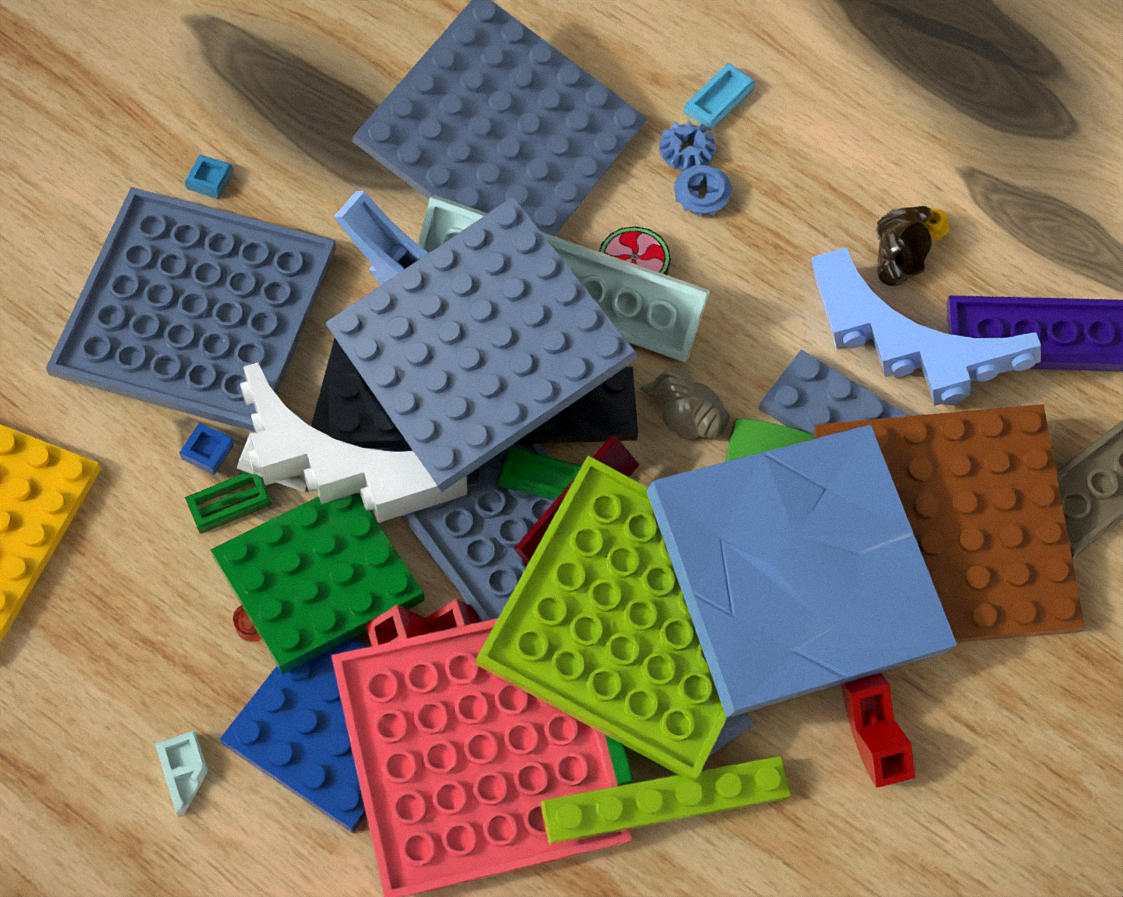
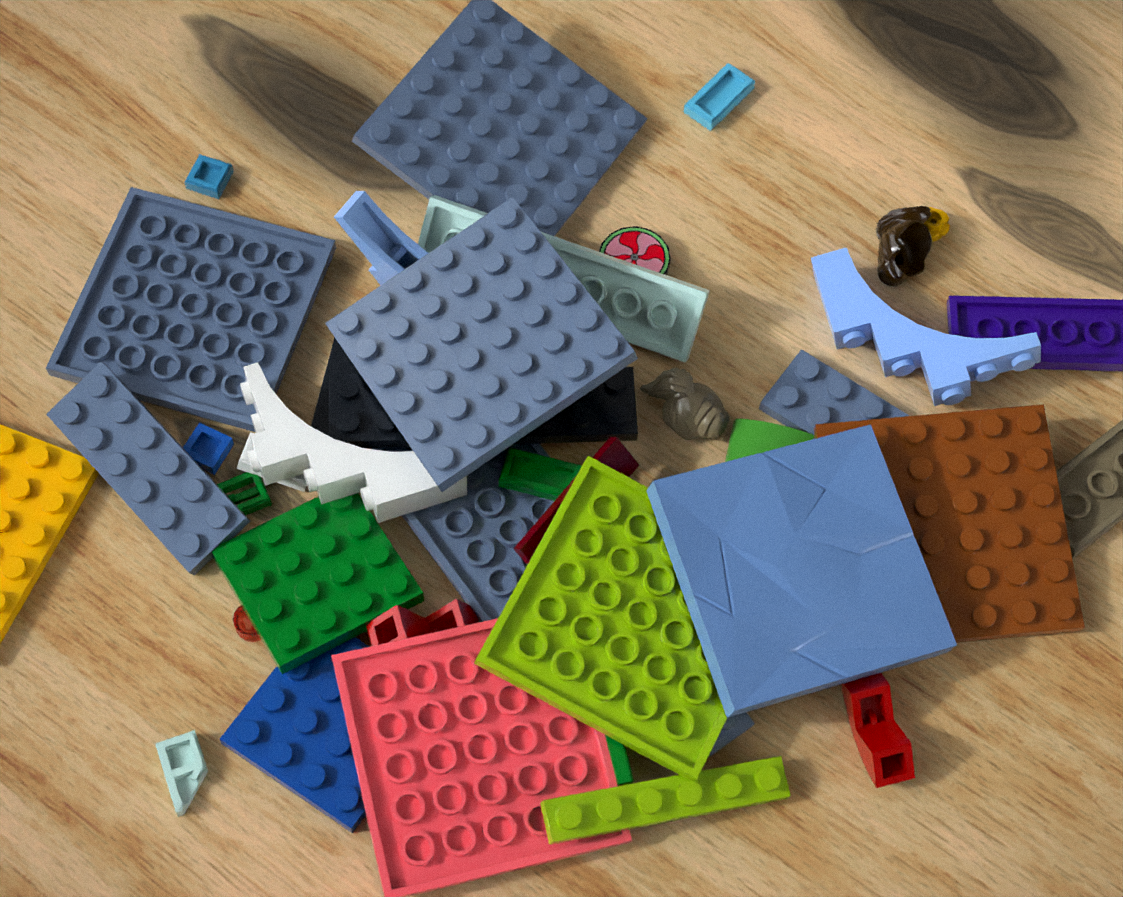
medium blue gear [659,120,716,171] -> none
medium blue gear [674,165,732,217] -> none
none -> sand blue plate [46,361,250,575]

